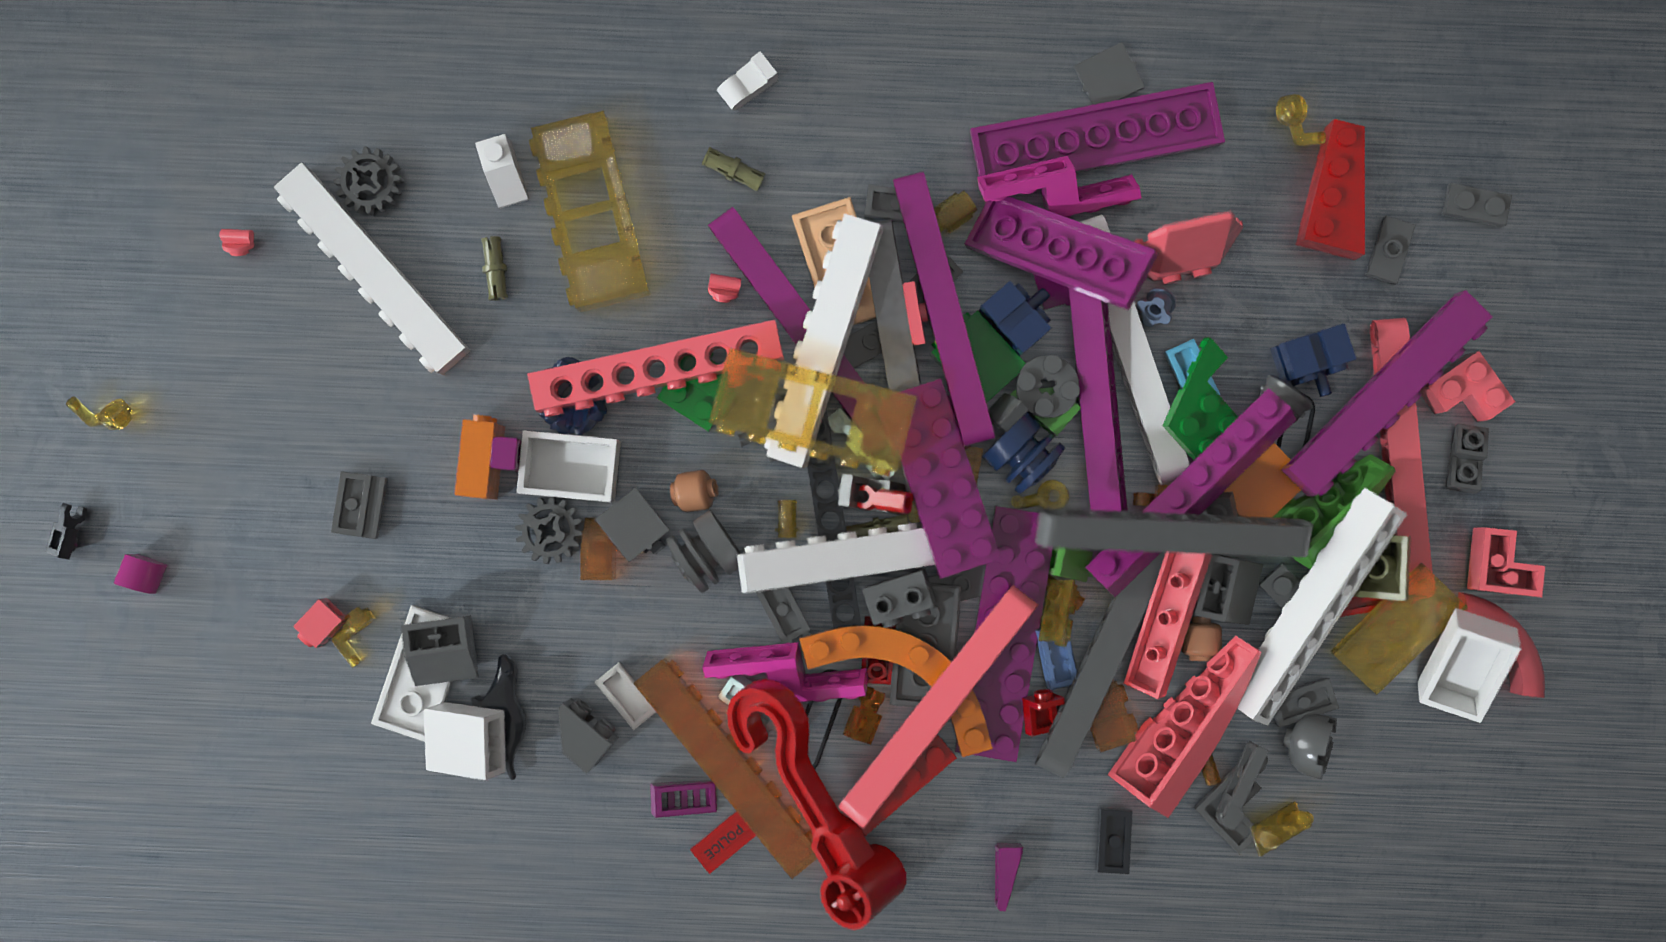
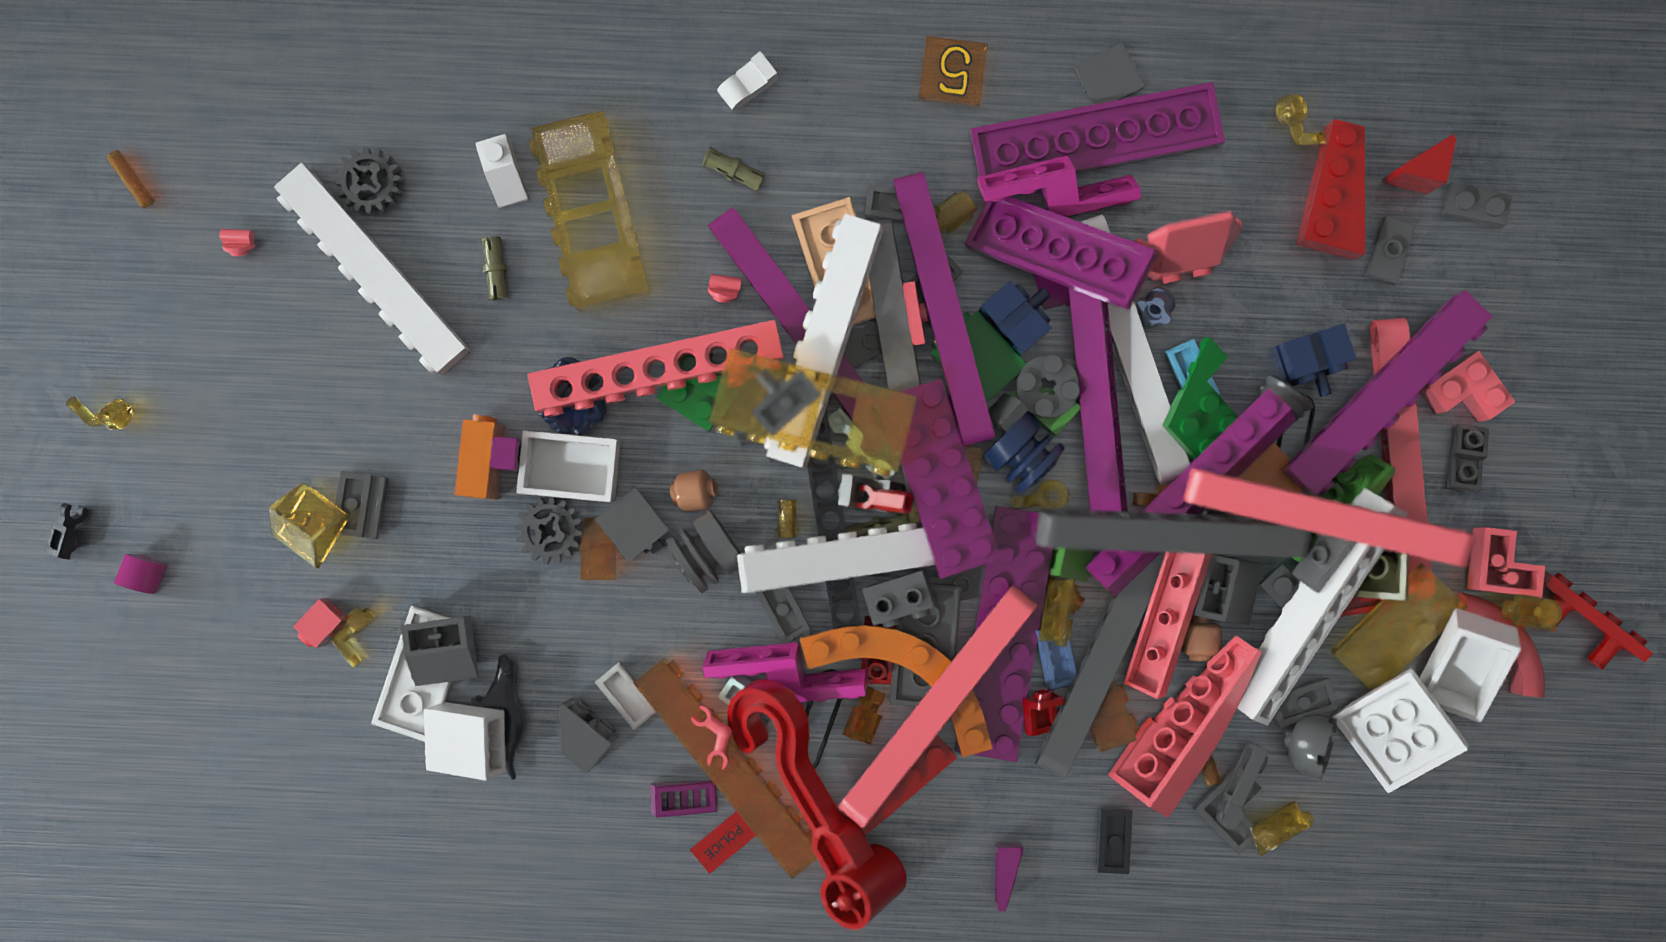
none -> clear orange piece [106,150,155,209]
none -> clear yellow slope [269,483,350,569]
none -> coral arm [691,705,732,769]
none -> dark grey plate [751,369,822,437]
none -> clear orange tile [919,36,988,106]
none -> coral beam [1183,468,1475,567]
none -> dark grey plate [1291,534,1357,594]
none -> white plate [1332,668,1469,793]
none -> red slope [1382,134,1457,194]
none -> clear yellow hips [1502,594,1562,632]
none -> red plate [1537,571,1653,671]

